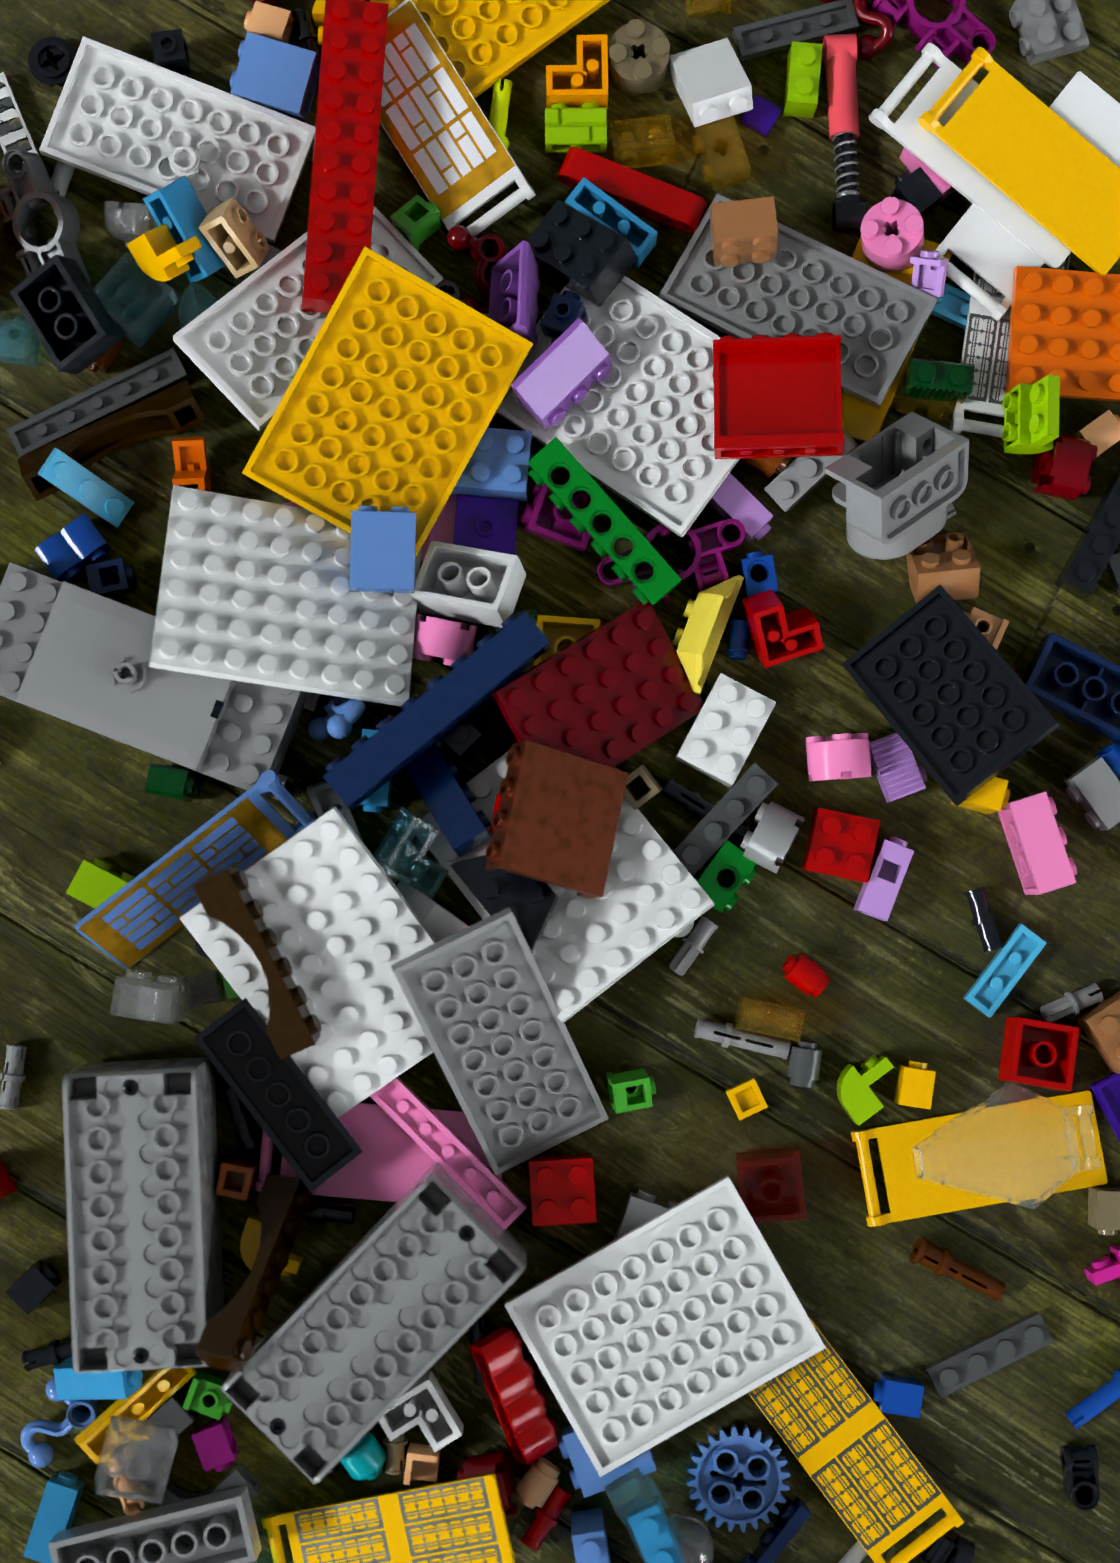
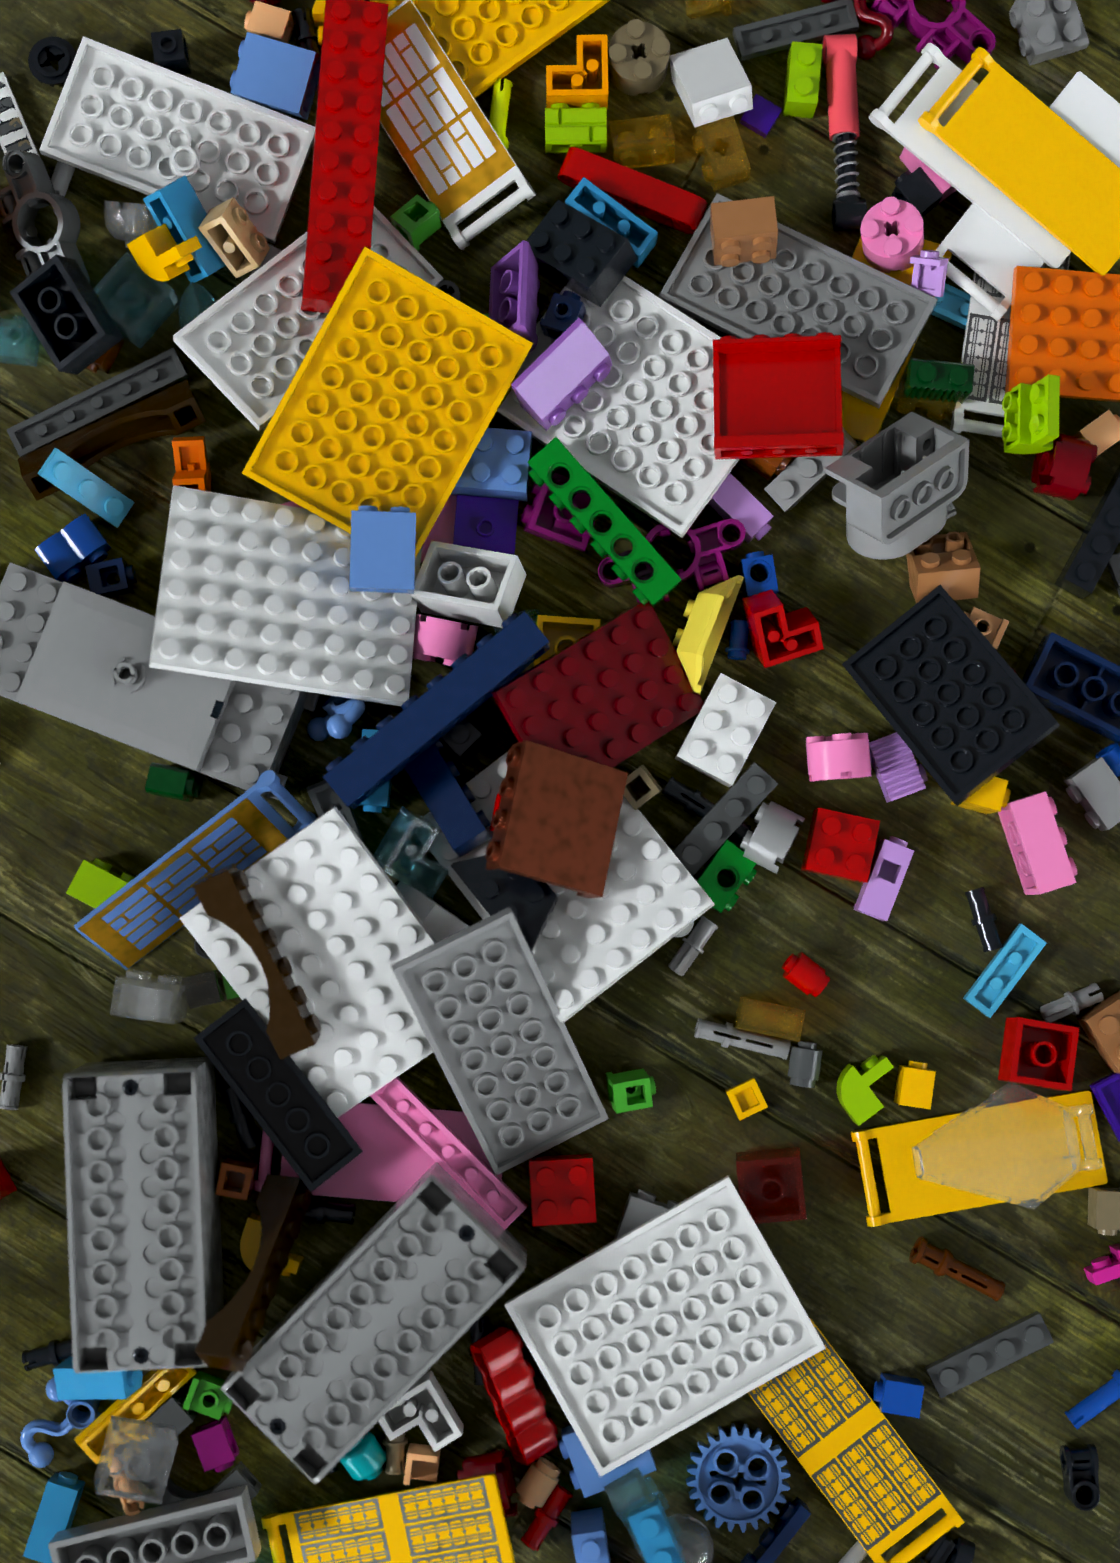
black brick [5,1259,63,1315] -> none
dark red piece [447,225,513,314] -> none

